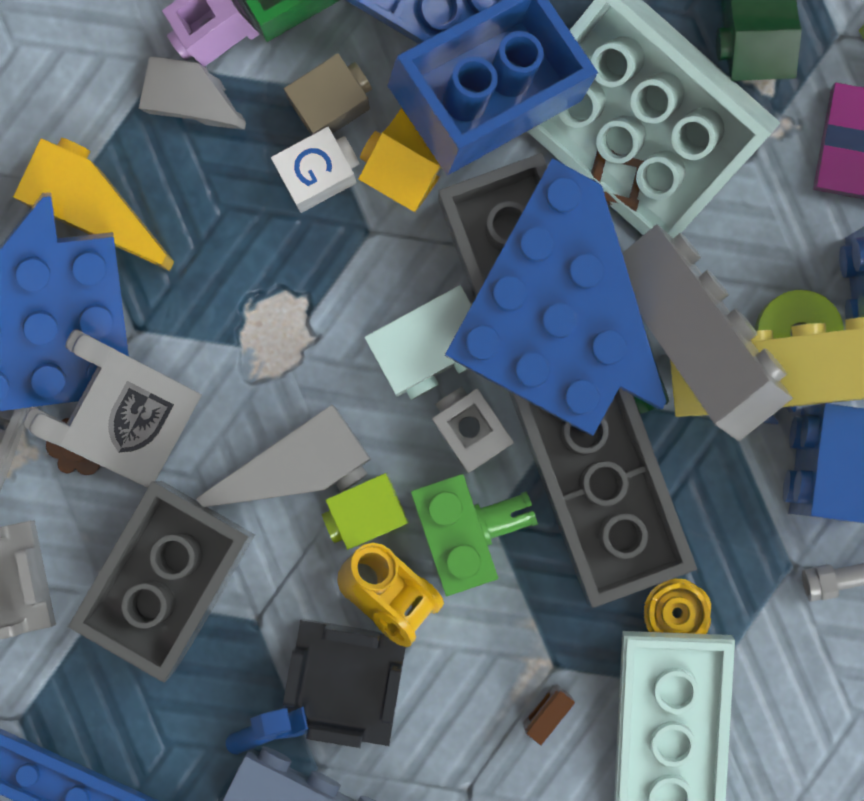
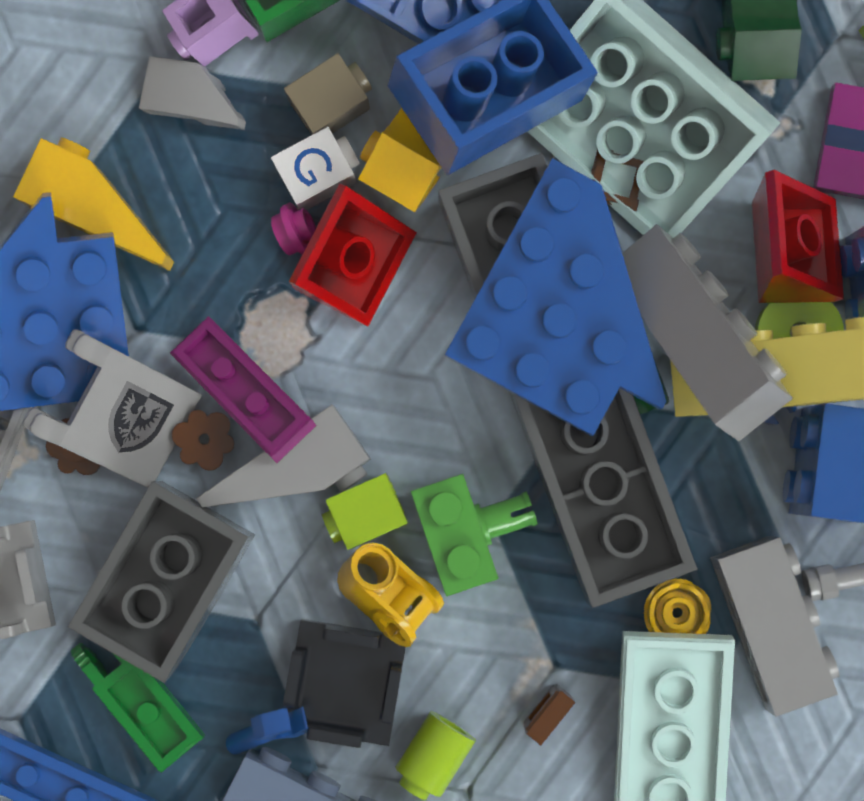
light aqua brick [364,285,472,400] -> none
light grey brick [432,387,514,473] -> none
none -> green hinge [71,643,206,773]
none -> magenta tile [170,316,317,463]
none -> reddish brown plant [172,410,235,471]
none -> dark pink plate [271,202,316,256]
none -> red slope [289,183,417,327]
none -> lime brick [395,711,476,800]
none -> light grey brick [710,536,839,717]
none -> red slope [752,169,844,303]

